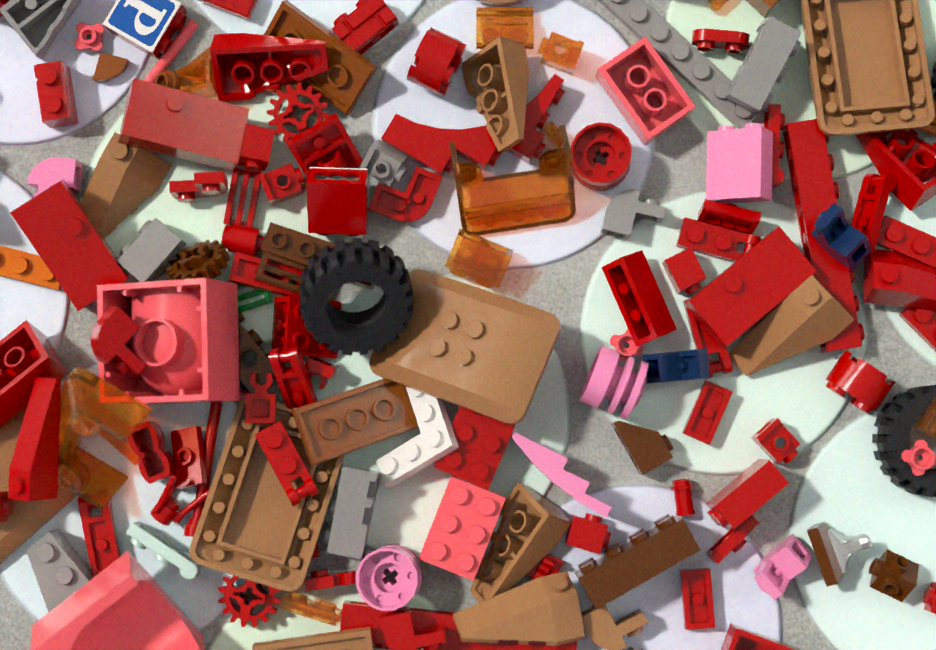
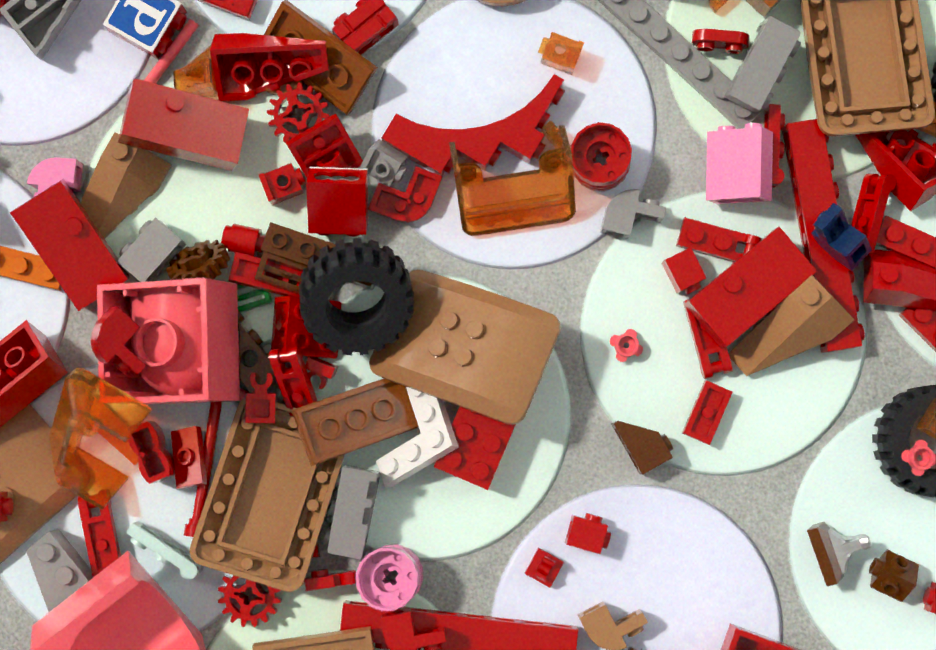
red wedge [8,377,61,501] -> none
red brick [34,61,78,128] -> none
coral plate [74,22,104,52] -> none
dark orange tile [93,52,130,82] -> none
red plant [151,474,210,526] -> none
dark orange plate [155,70,180,90] -> none
red plate [169,171,228,203] -> none
red tile [223,168,262,227] -> none
red brick [237,124,275,172] -> none
red plate [254,420,319,507] -> none
clear orange plate [279,591,342,626] -> none
red brick [407,27,467,96] -> none
coral brick [419,475,506,581] -> none
clear orange brick [445,228,513,288] -> none
medium nougat wedge [453,571,585,646] -> none
medium nougat wedge [461,36,529,153] -> none
medium nougat wedge [470,482,572,603] -> none
clear orange plate [476,7,534,49] -> none
bright pink slope [510,432,611,518] -> none
reddish brown brick [574,514,701,610] -> none
bright pink wheel [579,345,649,420] -> none
coral brick [595,36,696,146] -> none
red brick [601,250,677,347] -> none
dark blue brick [642,349,710,384] -> none
red pin [670,479,695,516] -> none
red plate [680,568,715,630] -> none
red plate [697,199,761,235] -> none
red brick [706,459,789,529] -> none
red plate [706,515,759,564] -> none
red brick [751,418,800,464] -> none
bright pink brick [753,534,813,600] -> none
red brick [825,350,895,414] -> none

